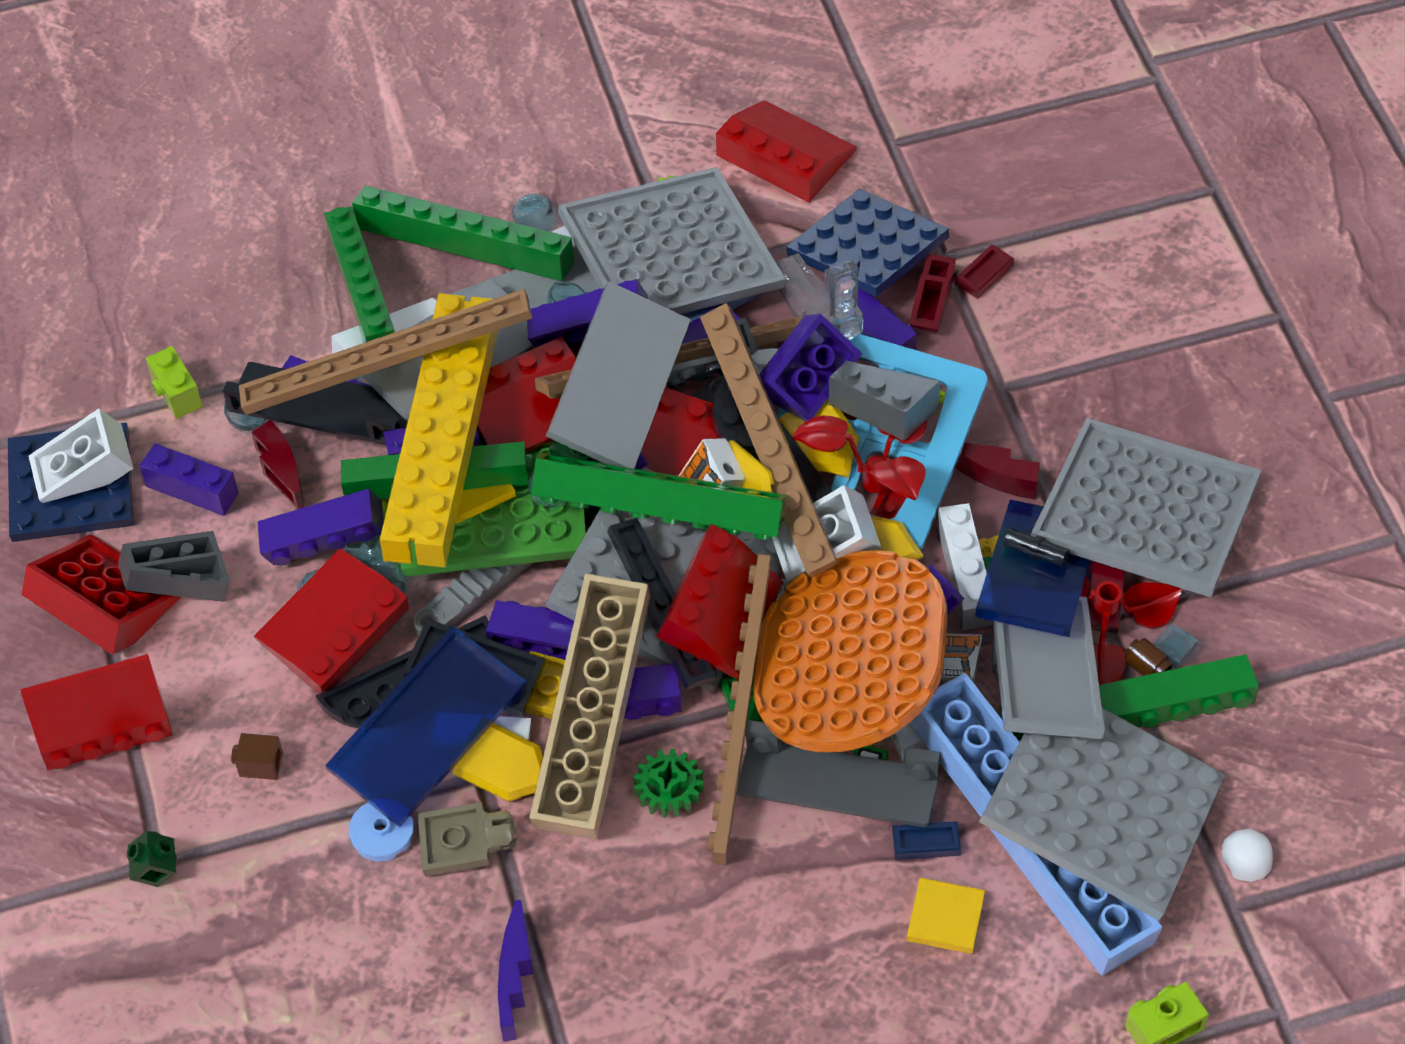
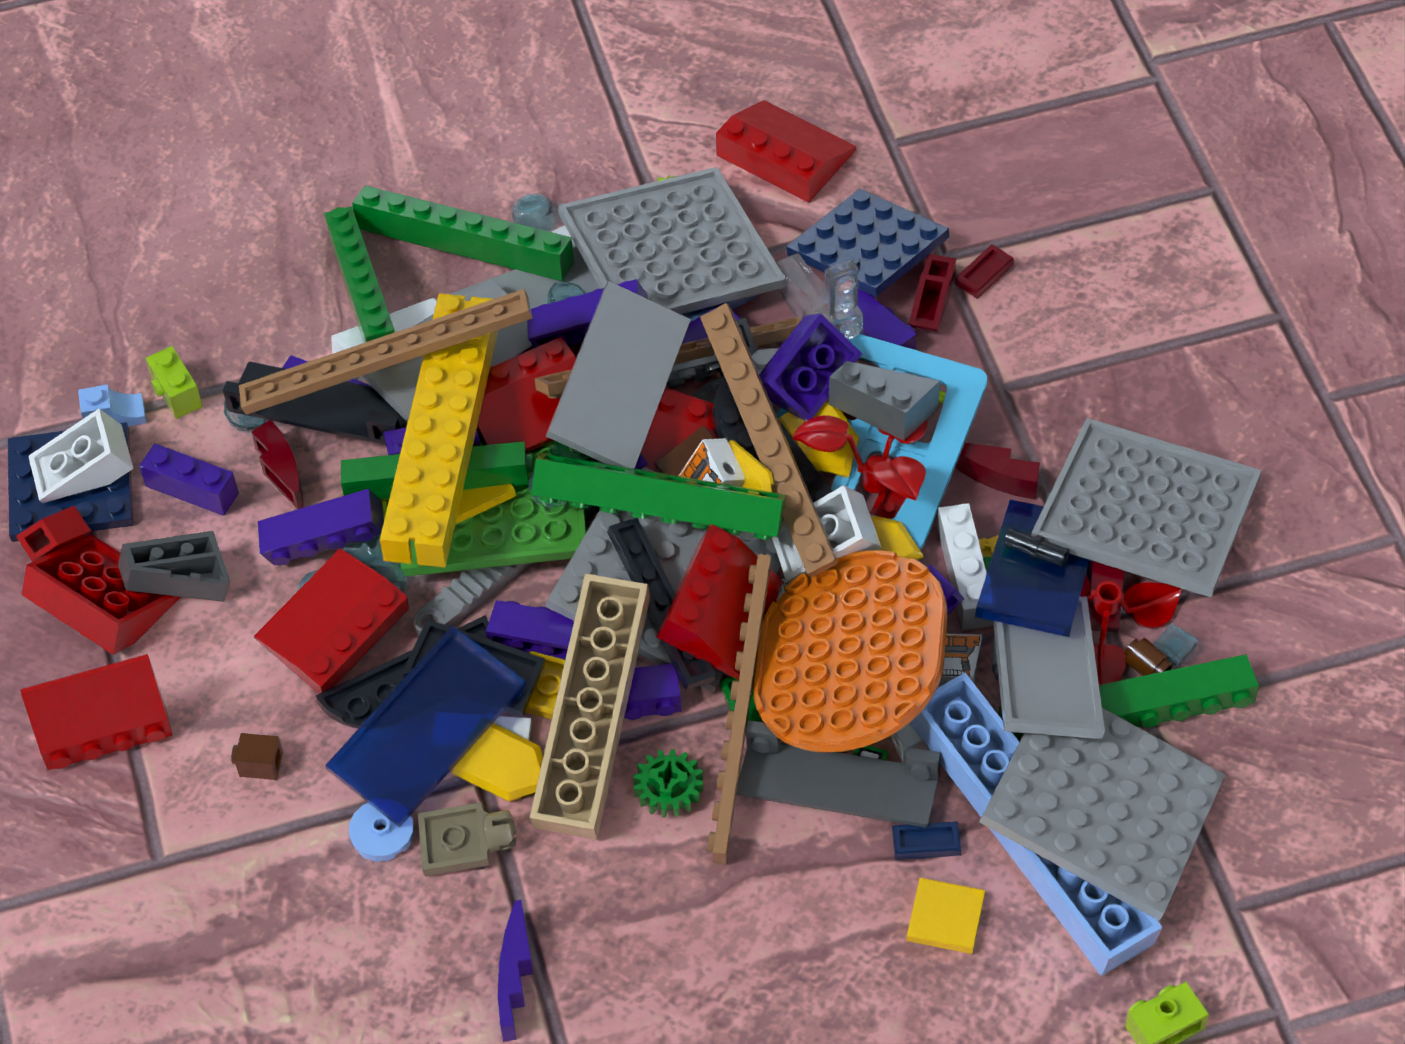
dark green brick [127,831,177,887] -> none
white hair [1221,828,1273,882] -> none
none -> red slope [16,506,92,562]
none -> light blue arch [78,384,147,427]
none -> reddish brown tile [655,425,714,476]

